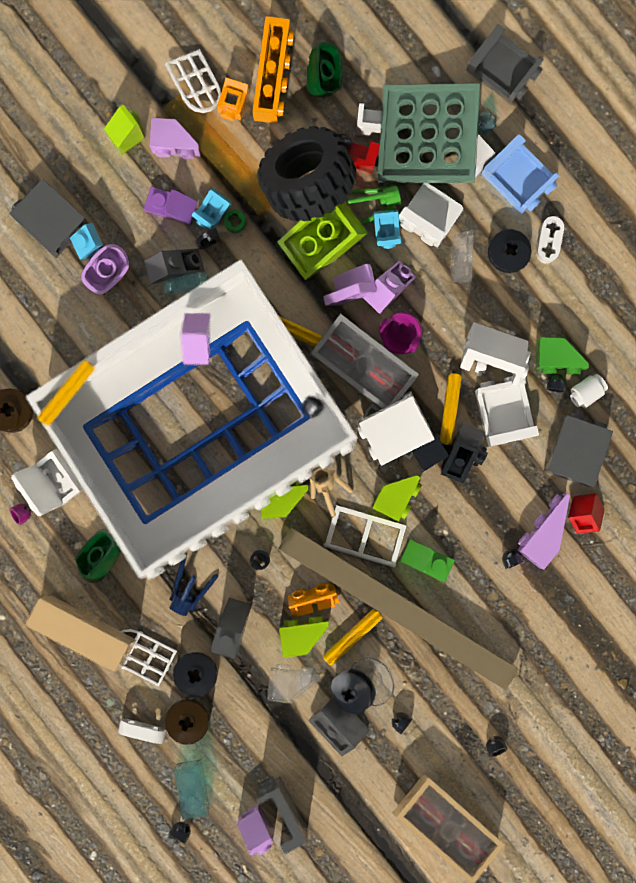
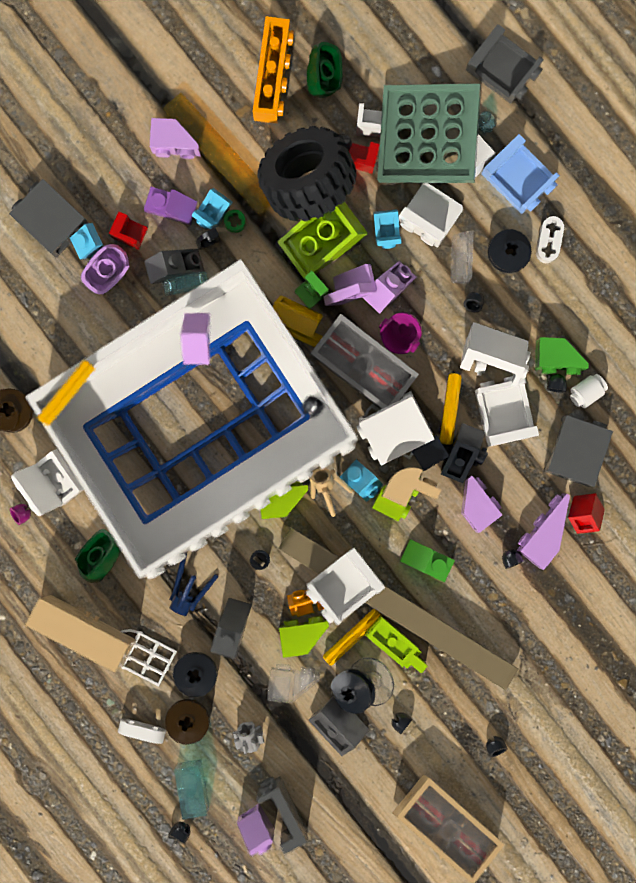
lime slope [104,104,145,155] -> none
white window [165,50,221,113] -> none
light orange window [217,77,250,121] -> none
white window [323,505,406,568] -> none
bright green plant [348,185,401,226] -> none
none -> red panel [109,211,148,250]
none -> light grey gear [233,721,264,754]
none -> yellow slope [272,295,323,337]
none -> bright green bracket [295,271,328,309]
none -> white panel [306,548,385,625]
none -> medium azure bracket [340,459,383,502]
none -> lime hinge [365,616,428,673]
none -> tan brick [382,468,441,507]
none -> lavender slope [461,476,502,533]
none -> black hinge [464,291,484,313]

